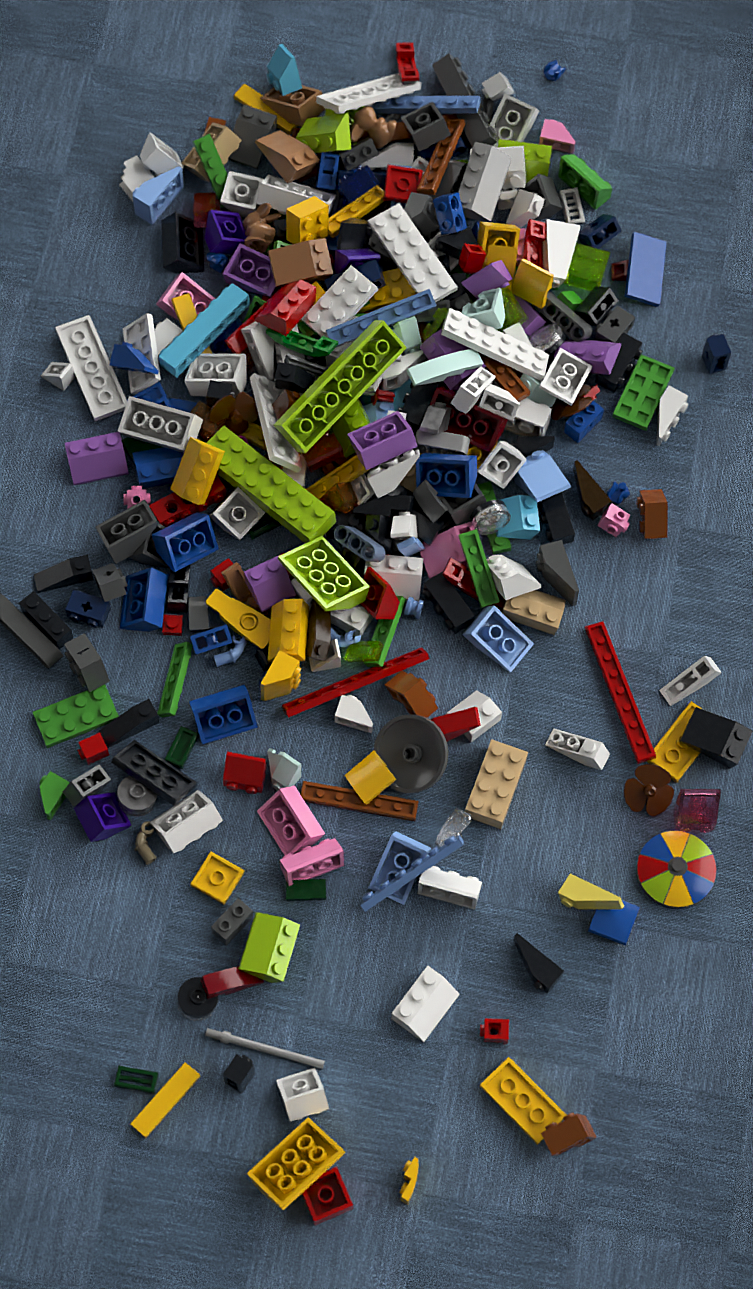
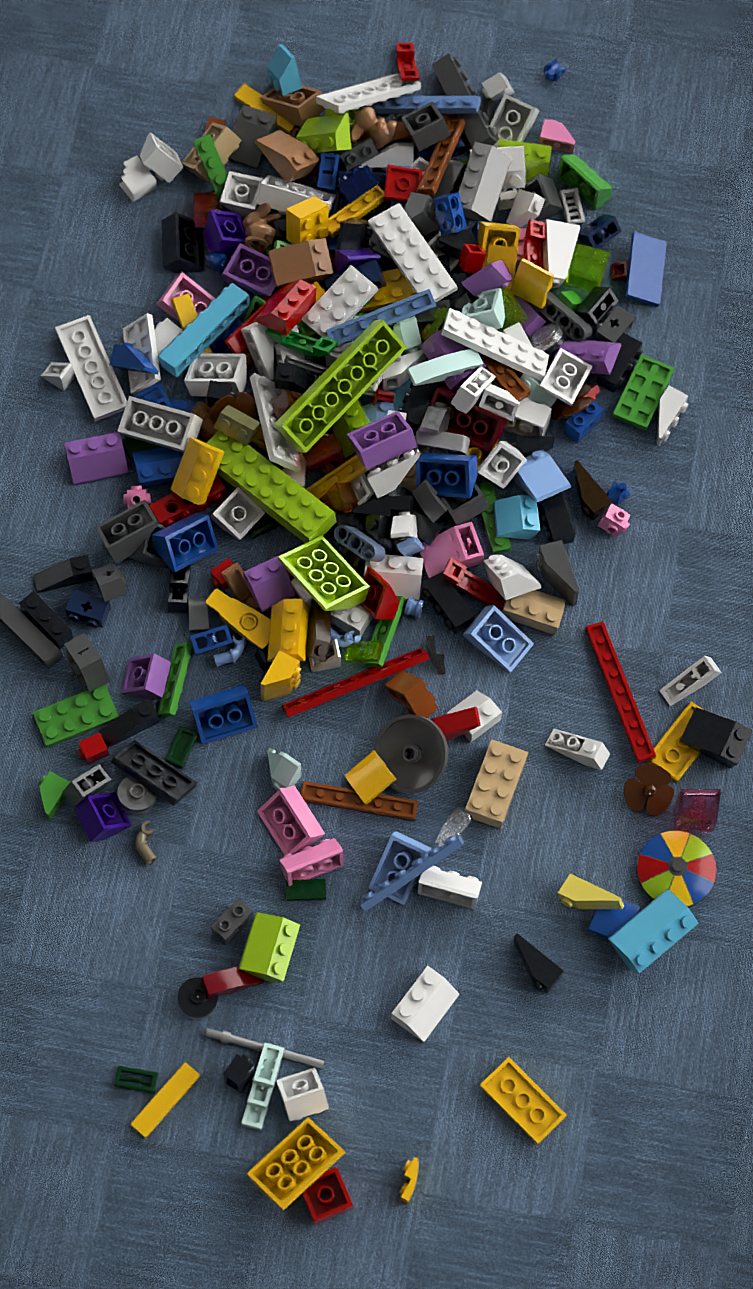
blue slope [120,567,168,632] -> none
light blue slope [132,166,184,225] -> none
white slope [150,790,223,854] -> none
red plate [162,614,183,636] -> none
yellow tile [190,851,245,905] -> none
red slope [223,751,267,794] -> none
white slope [335,695,373,733] -> none
bright green plate [458,529,500,608] -> none
clear piece [470,500,511,535] -> none
red brick [480,1018,509,1044] -> none
dark orange brick [541,1112,597,1156] -> none
dark orange brick [636,489,668,539] -> none
dark blue brick [702,334,731,374] -> none
none -> medium lavender slope [121,653,171,700]
none -> olive brick [214,405,261,446]
none -> light aqua slope [241,1043,284,1131]
none -> clear smoke slope [426,635,445,675]
none -> medium azure slope [608,889,699,973]

